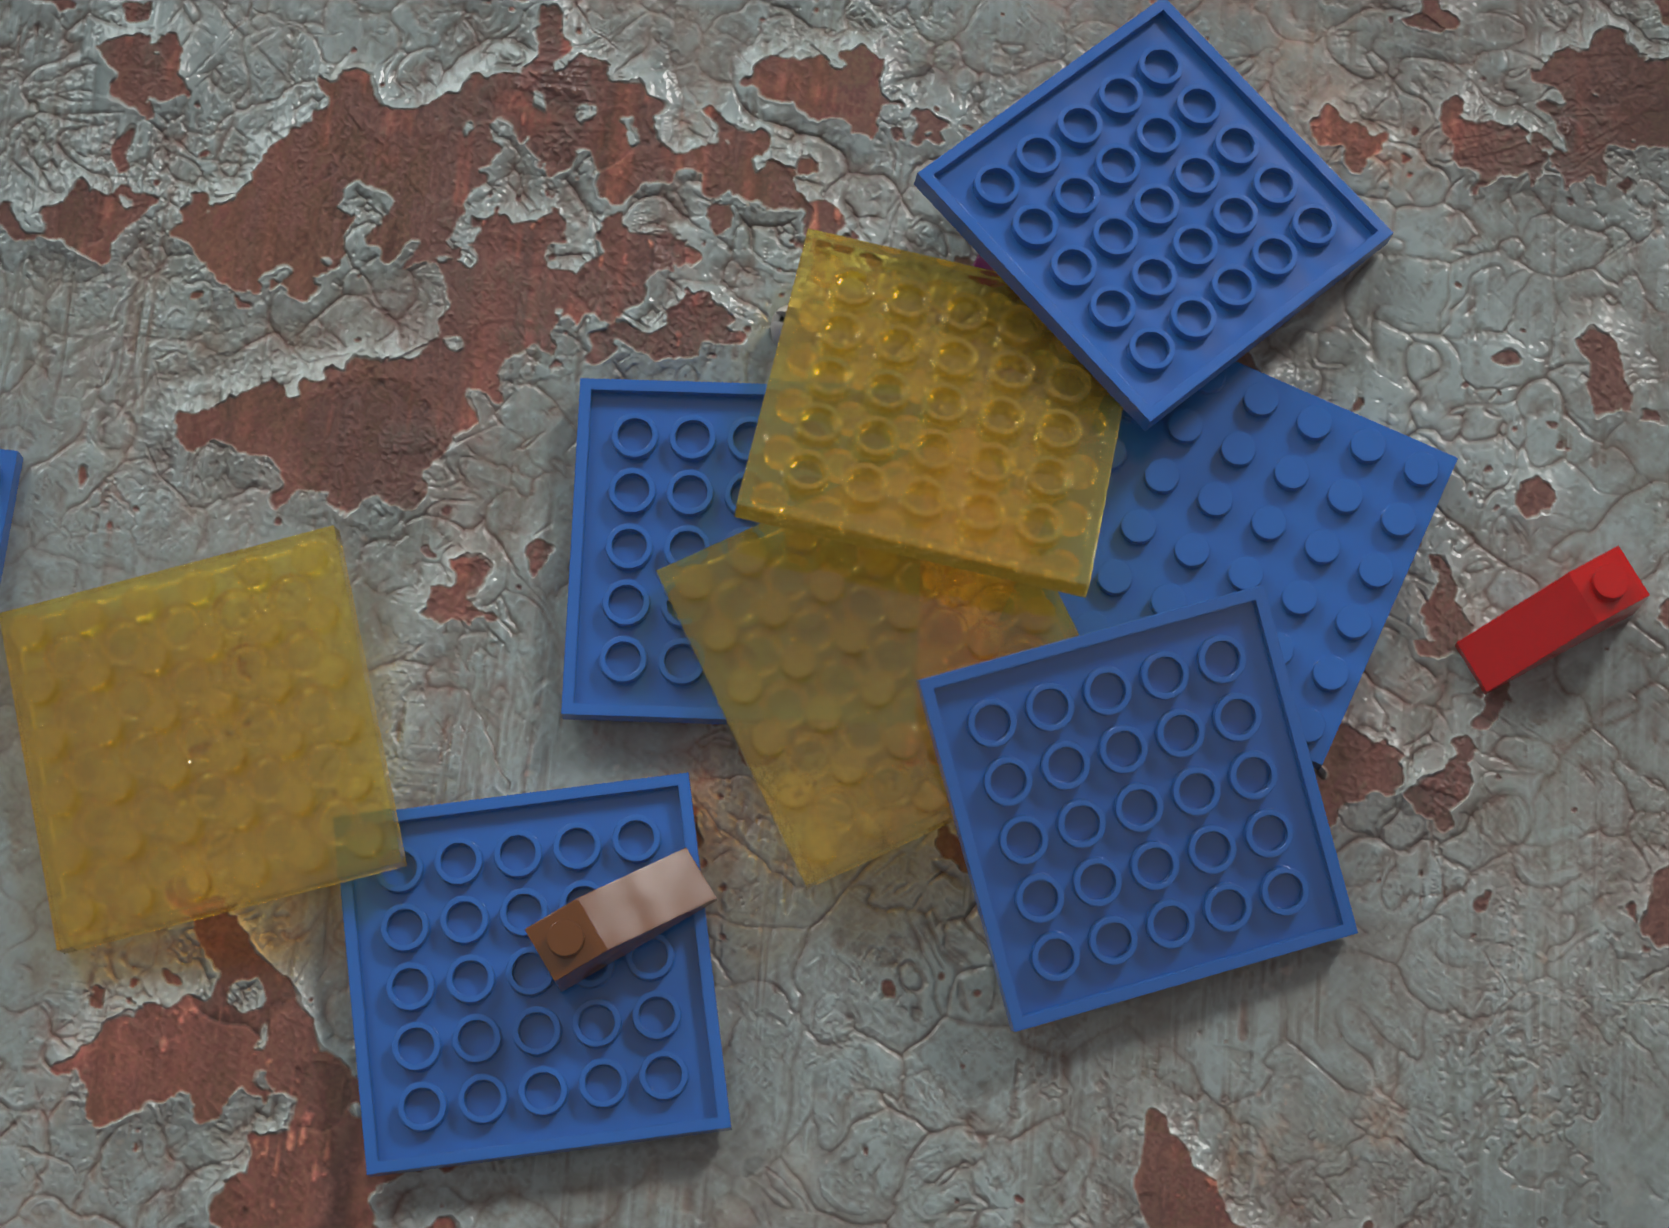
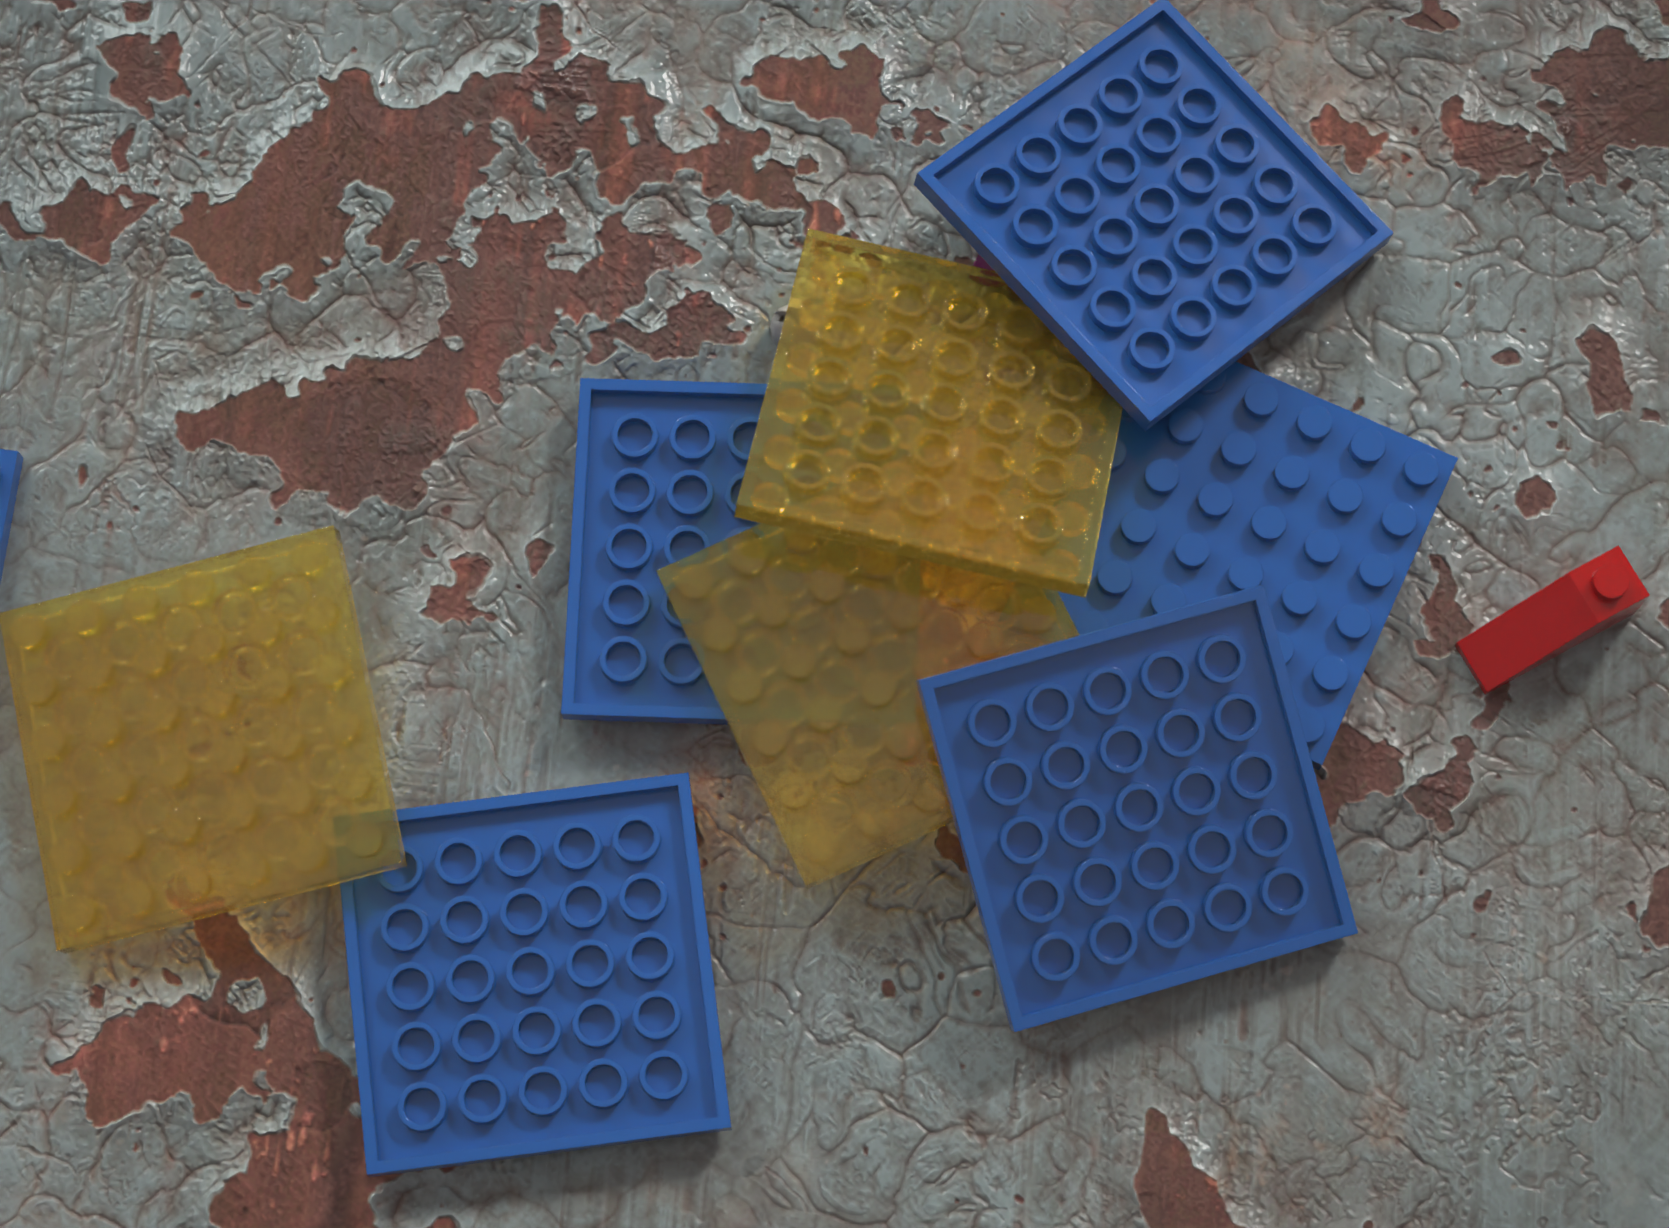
slope [524,848,717,992] -> none

